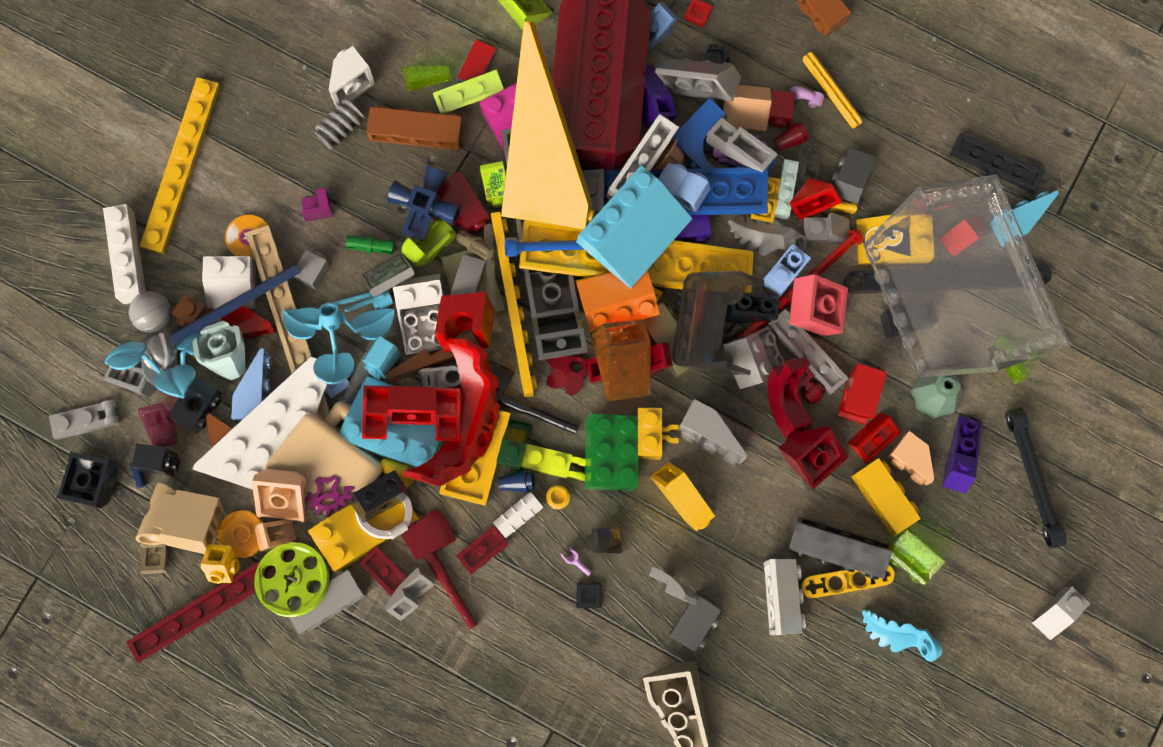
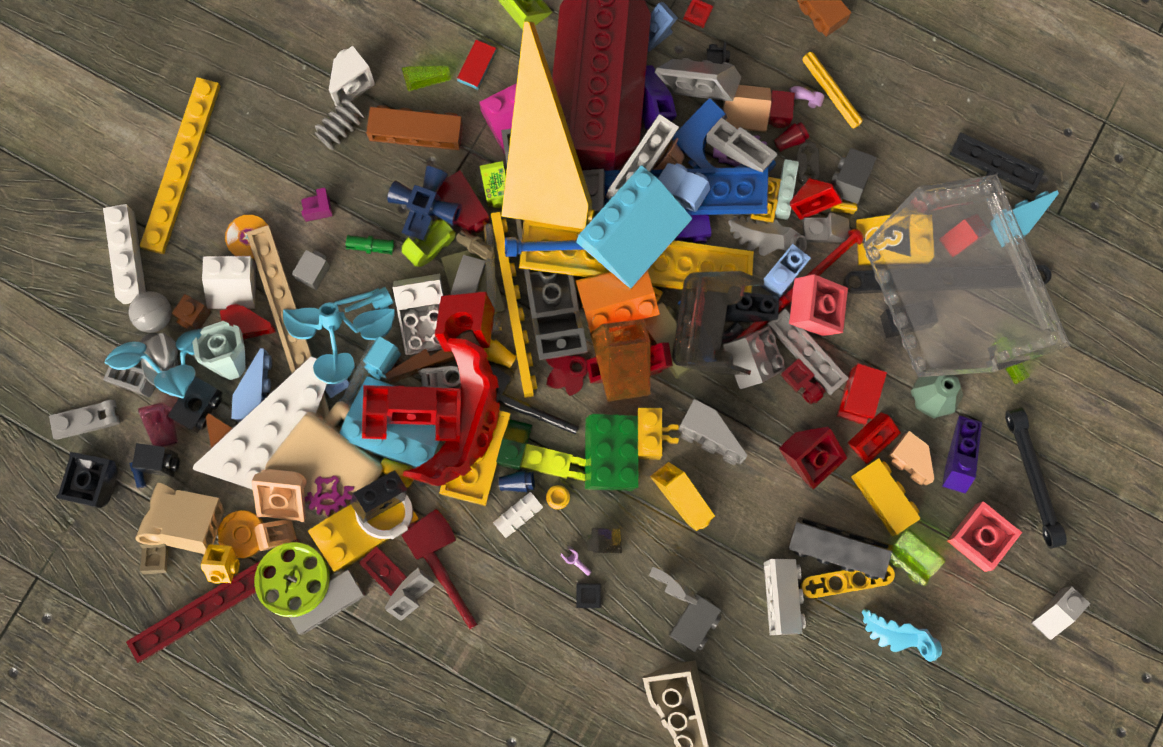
dark blue tile [169,264,301,345] -> none
tile [361,253,415,297] -> none
lime plate [433,69,505,114] -> none
dark red plate [456,526,509,575] -> none
dark red arch [767,356,813,439] -> none
none -> yellow cone [484,339,517,368]
none -> coral brick [947,501,1022,572]

